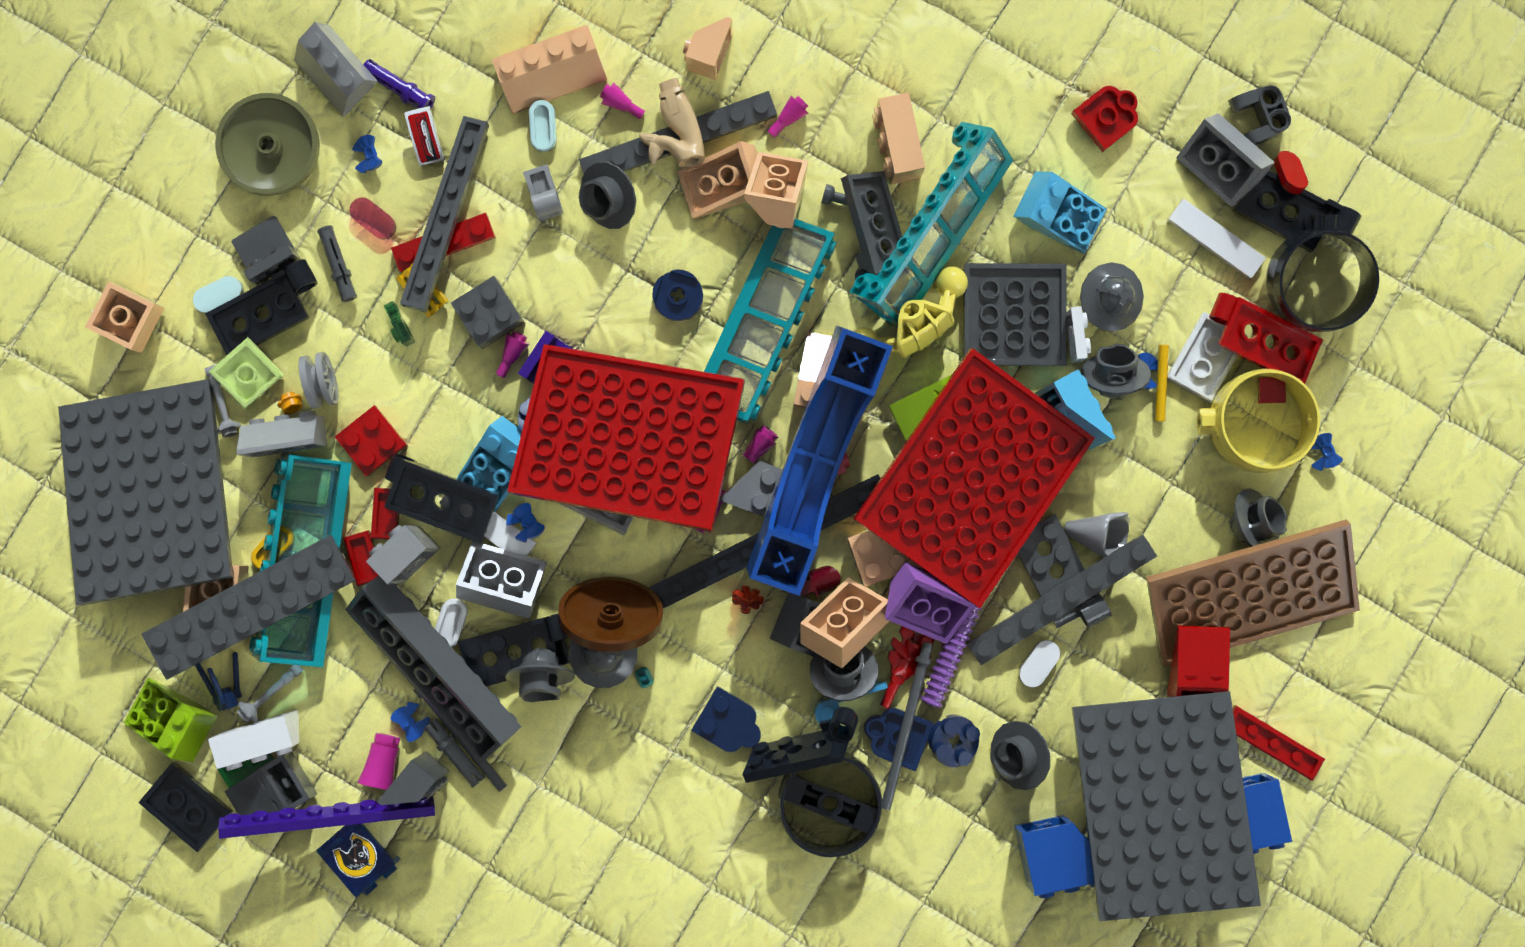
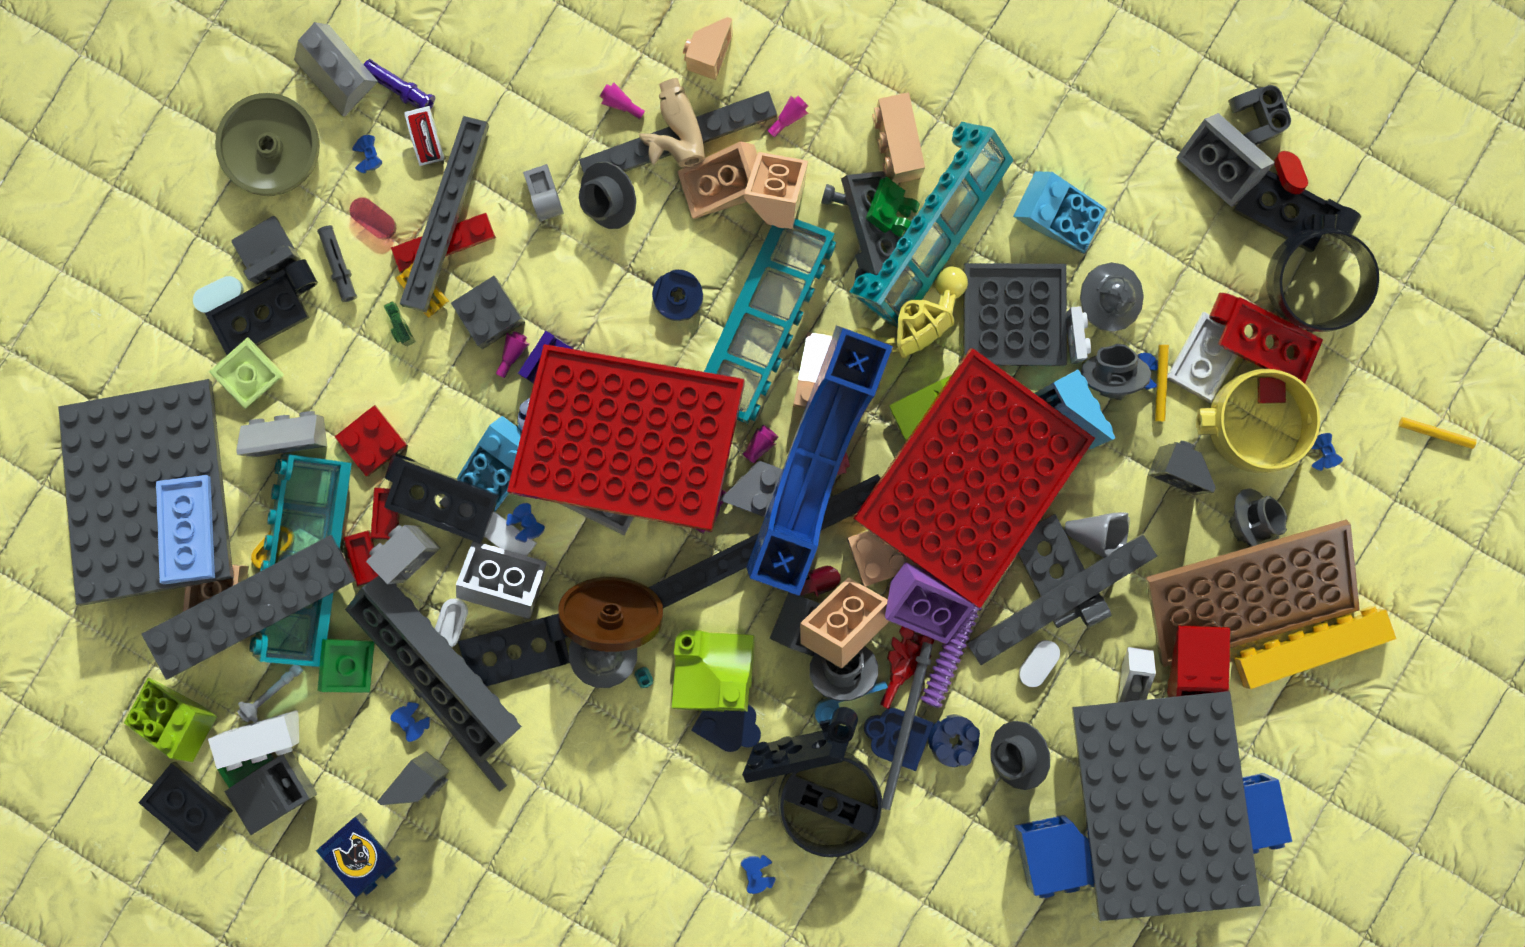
light nougat brick [85,281,165,353] -> none
dark blue plant [195,652,242,712] -> none
light grey piece [205,365,241,438] -> none
dark purple plate [218,796,435,839] -> none
light orange plate [277,392,303,414] -> none
light grey wheel [298,352,339,409] -> none
dark pink plant [357,732,400,790] -> none
dark grey pin [423,718,485,788] -> none
light nougat slope [492,24,607,114] -> none
dark grey helmet [505,648,575,702] -> none
light aqua tile [529,100,557,152] -> none
clear red plant [732,585,764,614] -> none
red plate [1071,86,1138,153] -> none
white tile [1167,199,1266,279] -> none
red tile [1233,705,1325,781] -> none
none -> light blue tile [156,475,215,585]
none -> green plate [317,639,375,693]
none -> lime slope [671,630,755,712]
none -> blue piece [740,855,776,894]
none -> green plate [866,176,920,237]
none -> white slope [1118,647,1156,702]
none -> dark grey slope [1148,440,1216,495]
none -> yellow brick [1233,606,1397,689]
none -> yellow bar [1399,417,1477,449]

